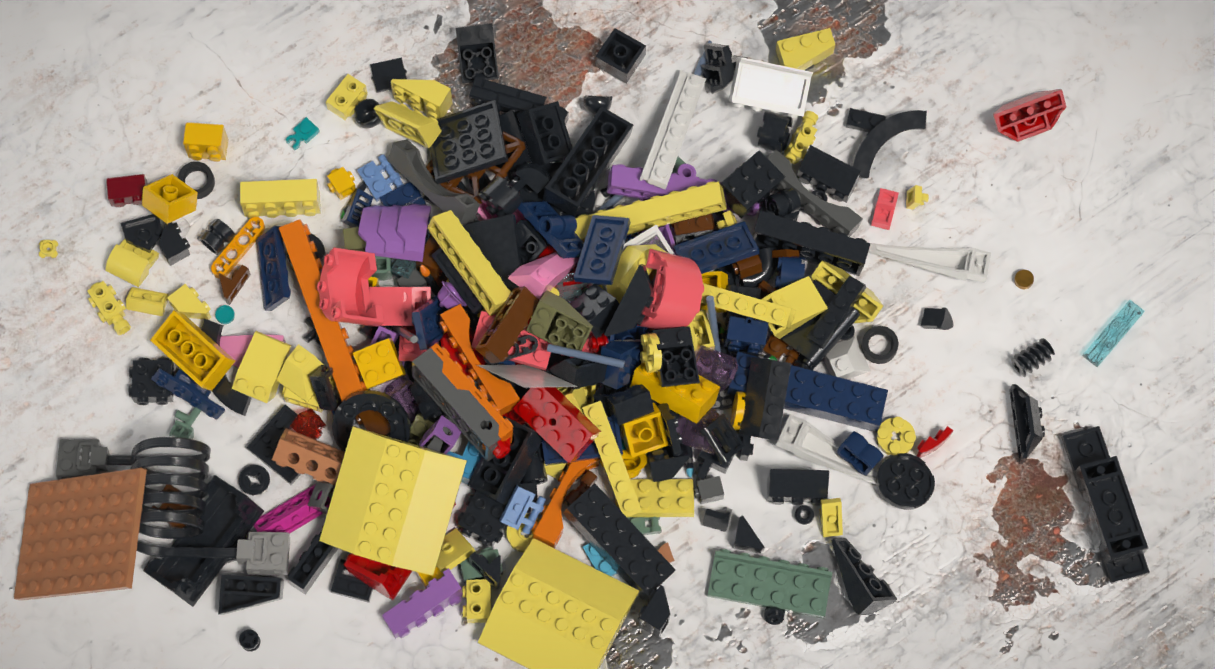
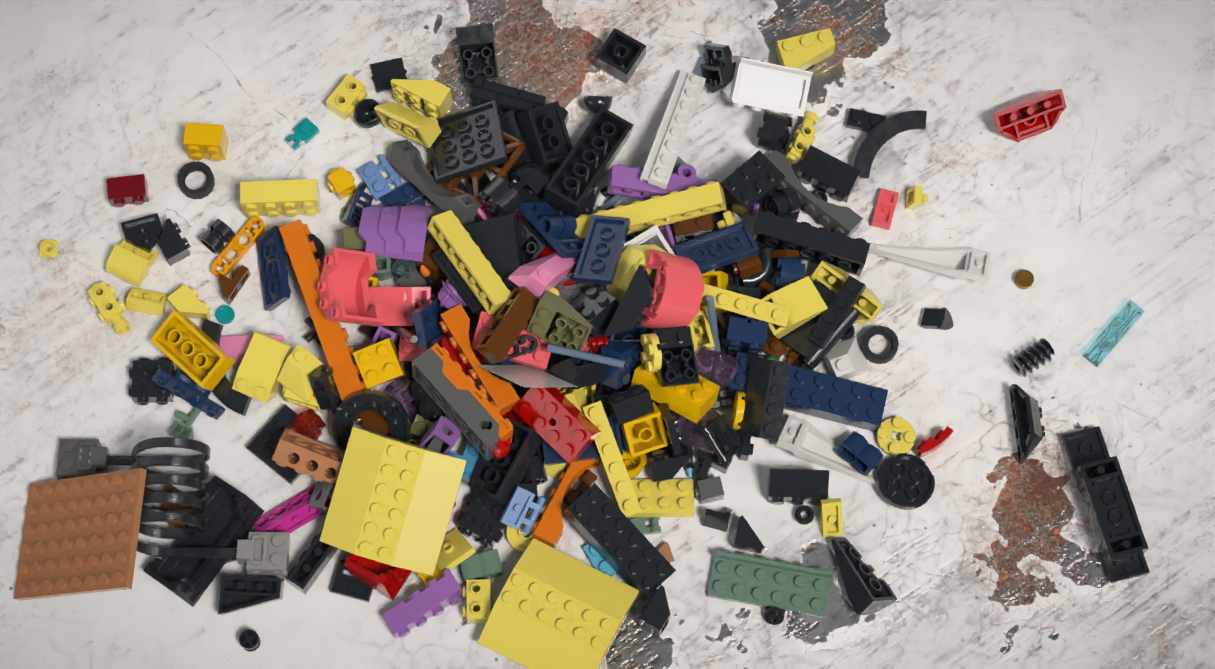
yellow brick [142,174,198,224] -> none
black gear [239,465,270,496] -> none
black slope [469,551,501,590] -> none

